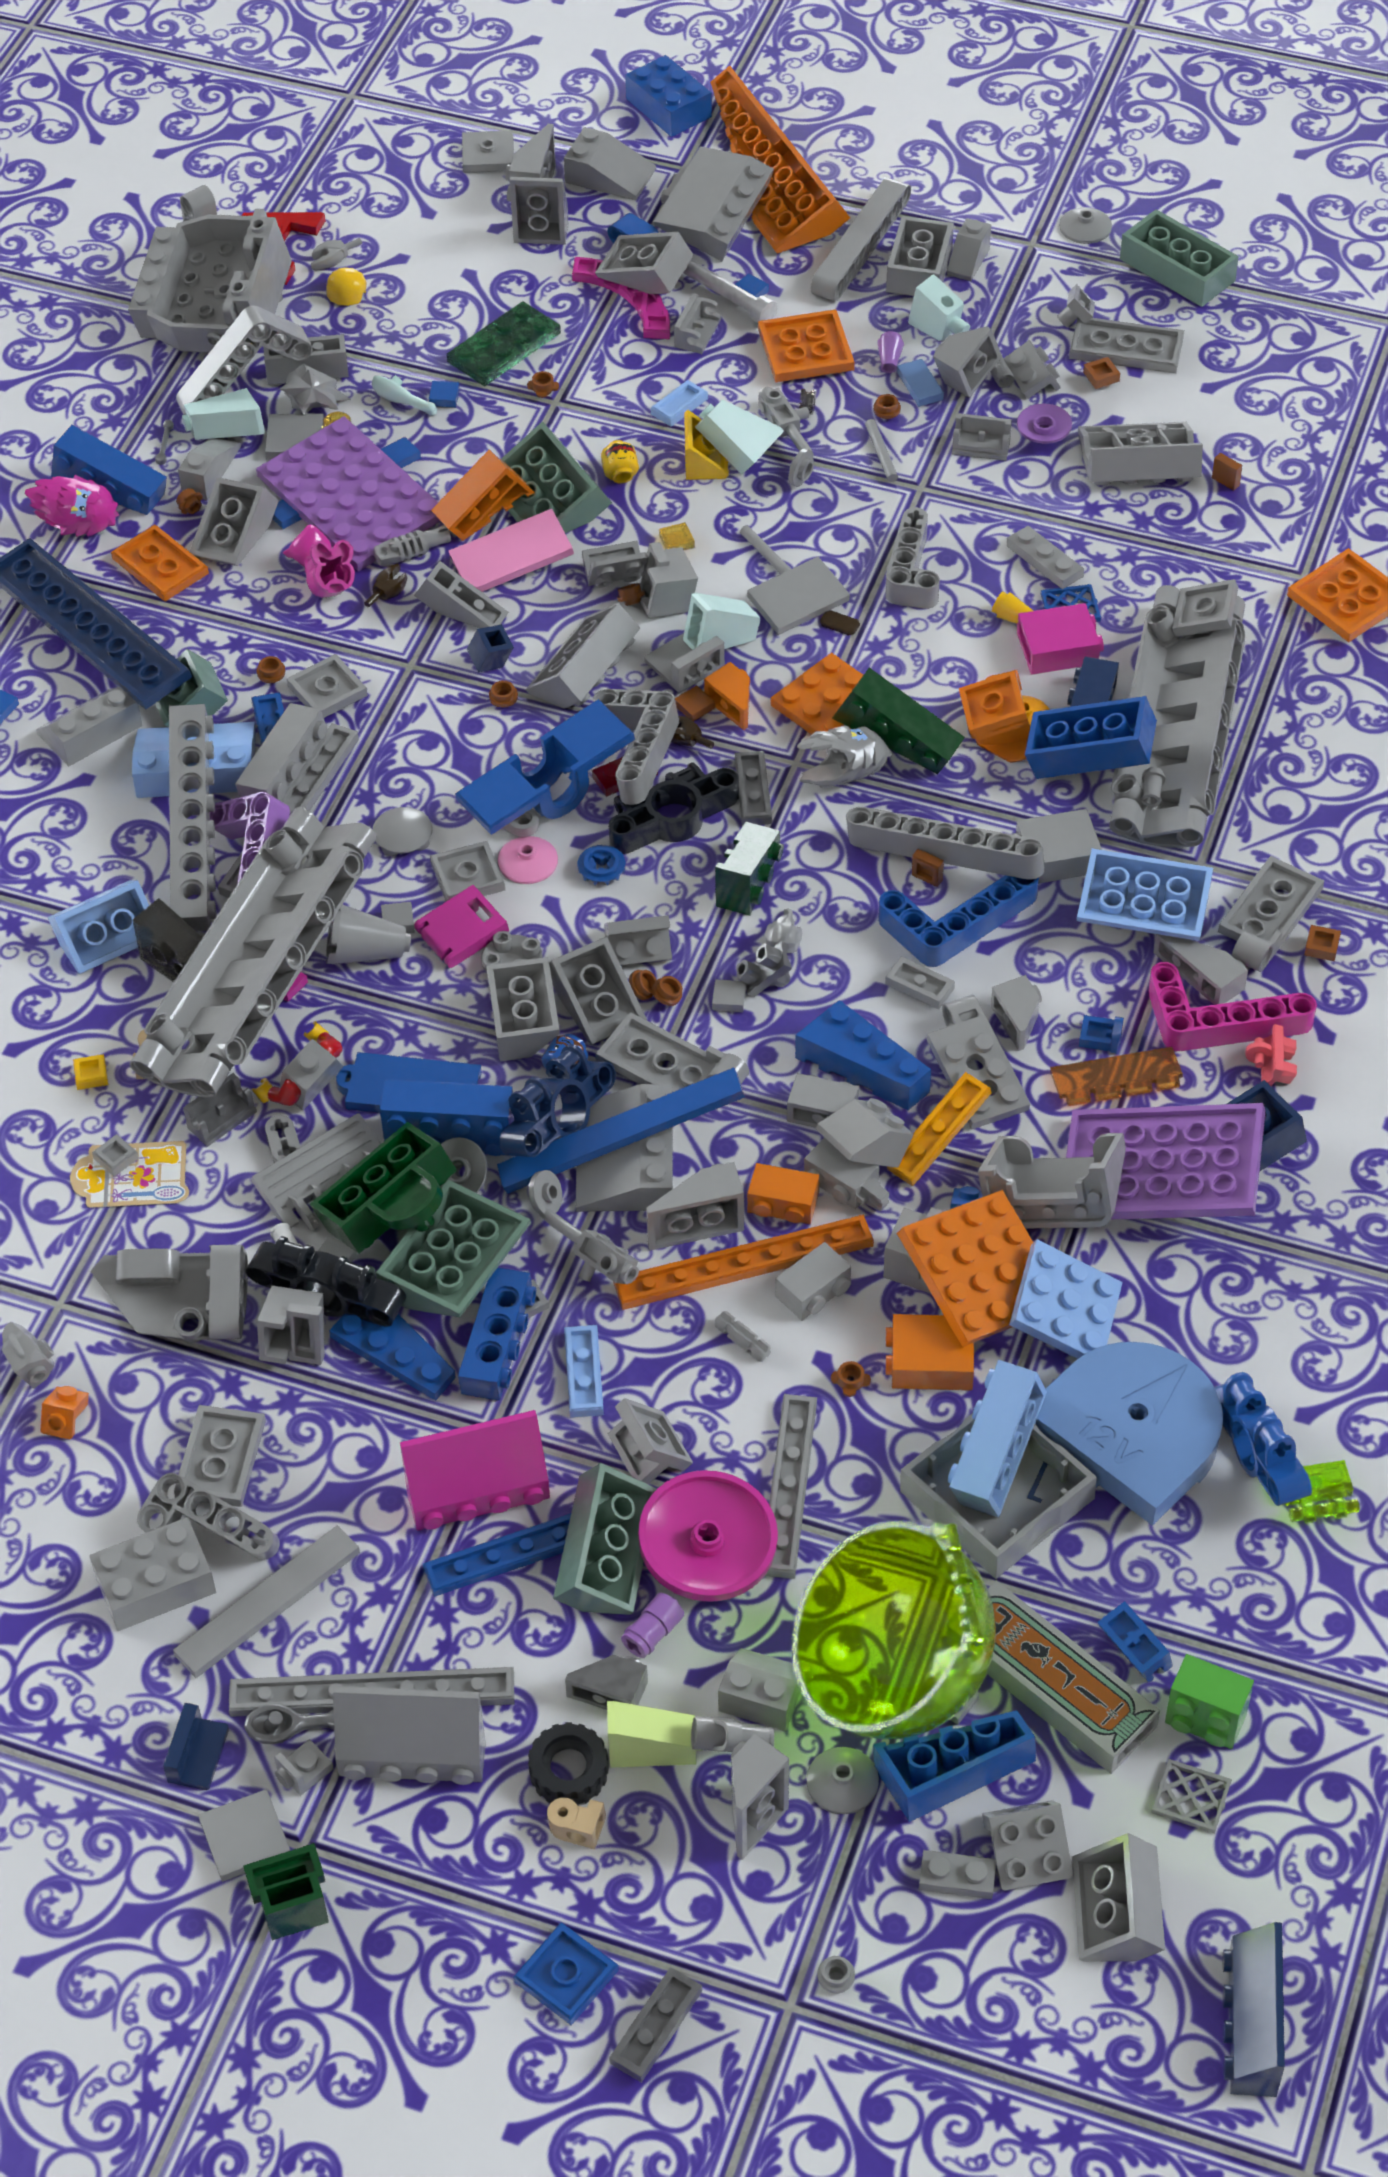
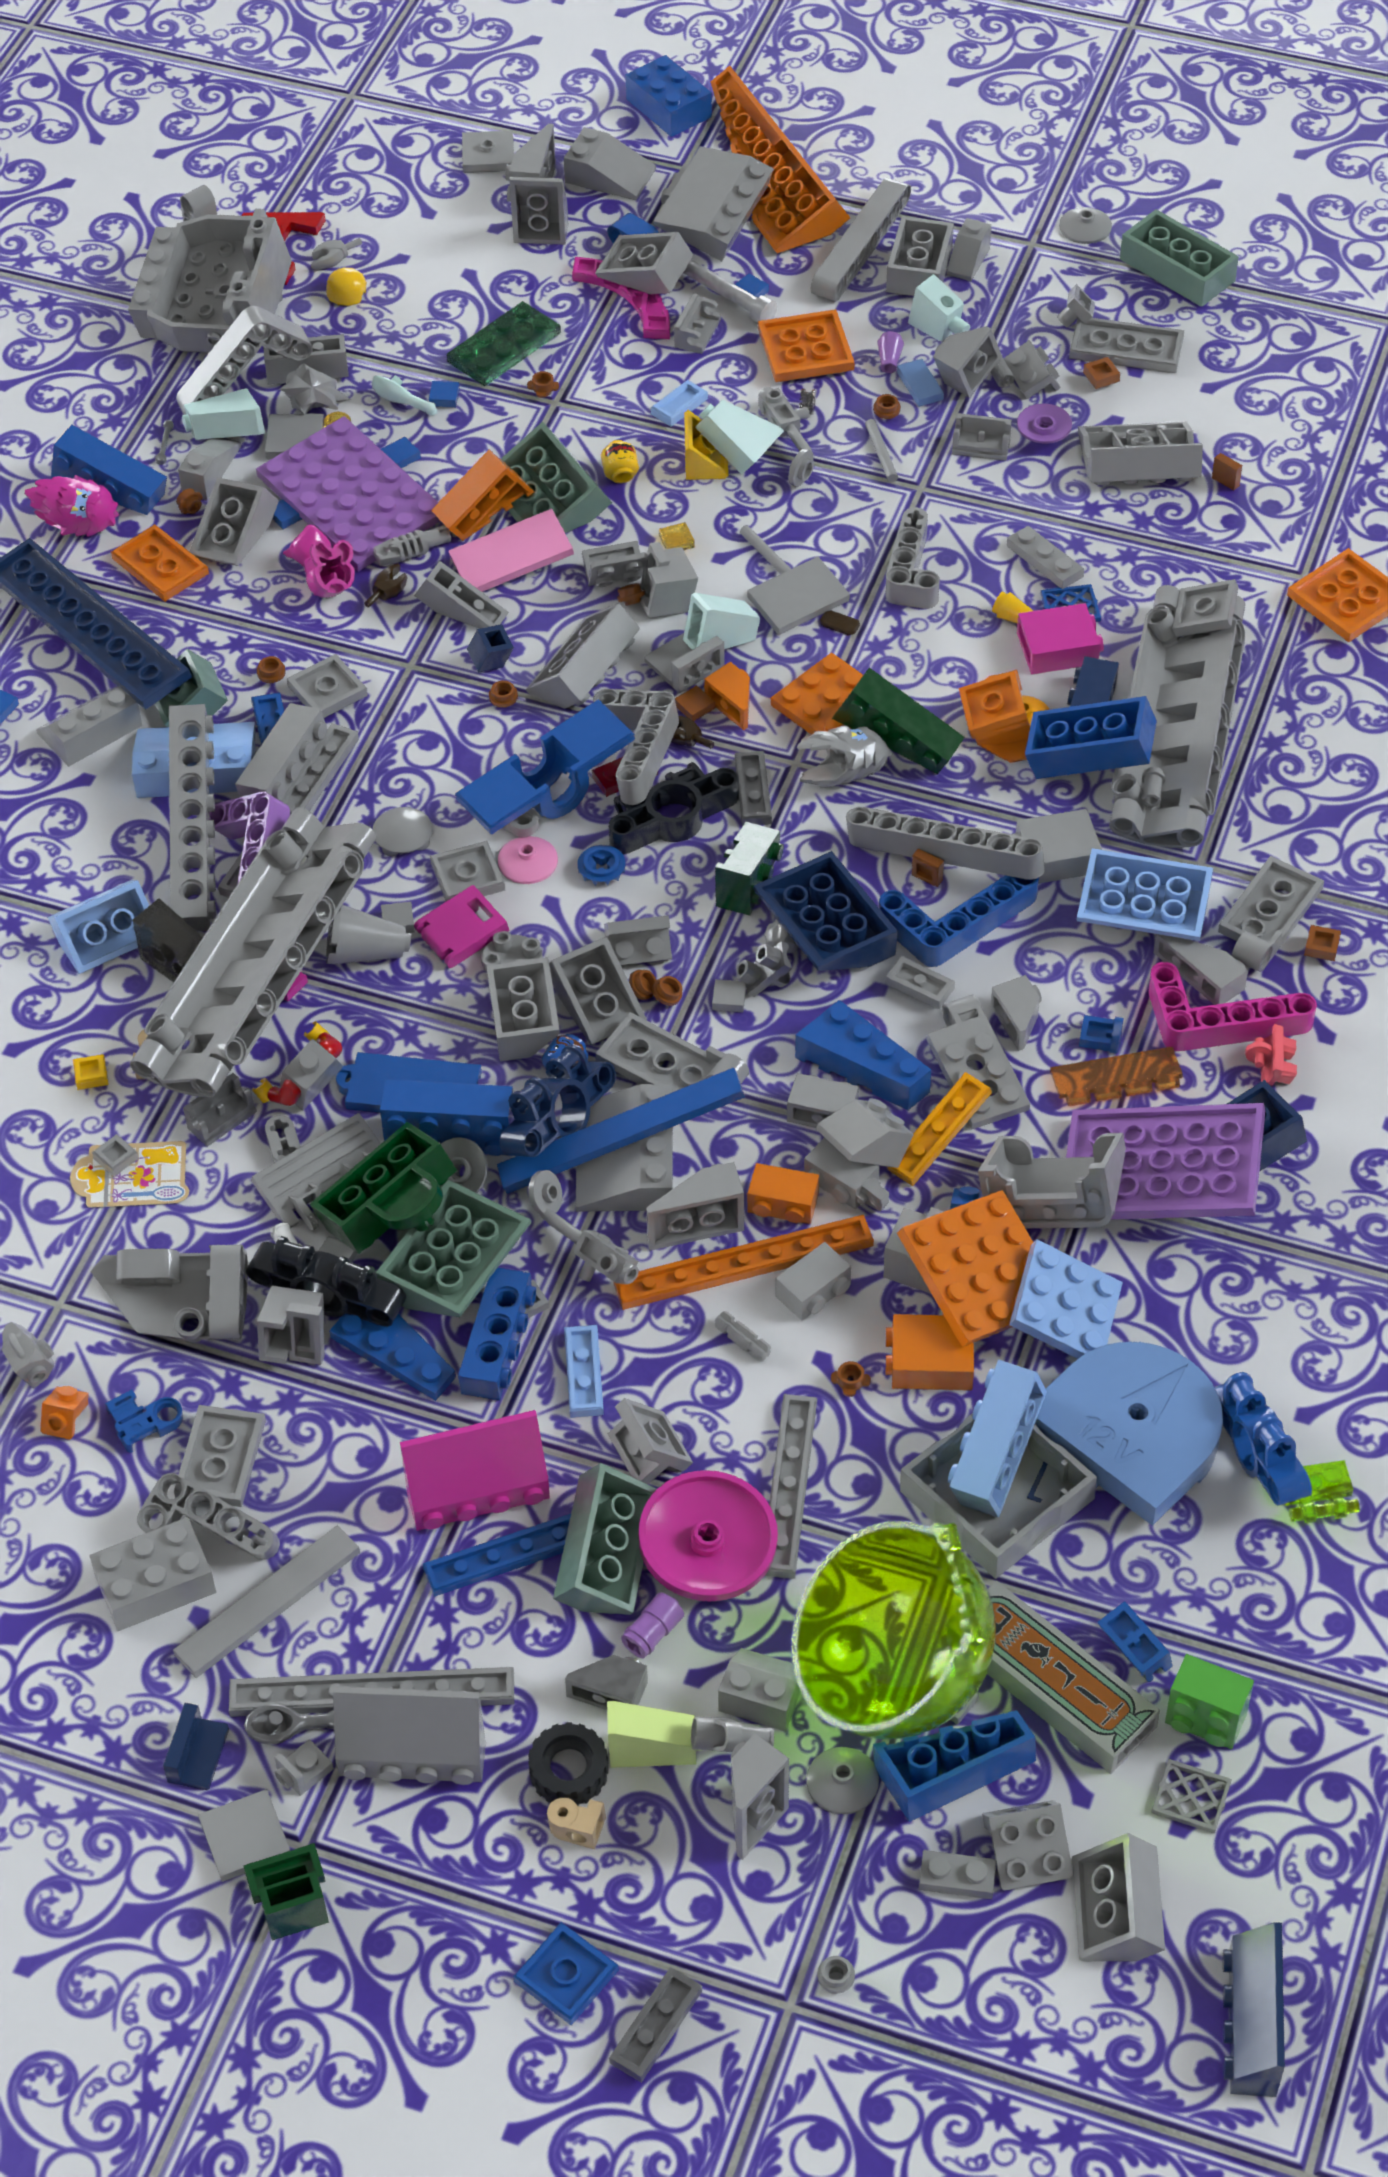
none -> blue piece [105,1389,183,1453]
none -> dark blue slope [753,851,898,971]

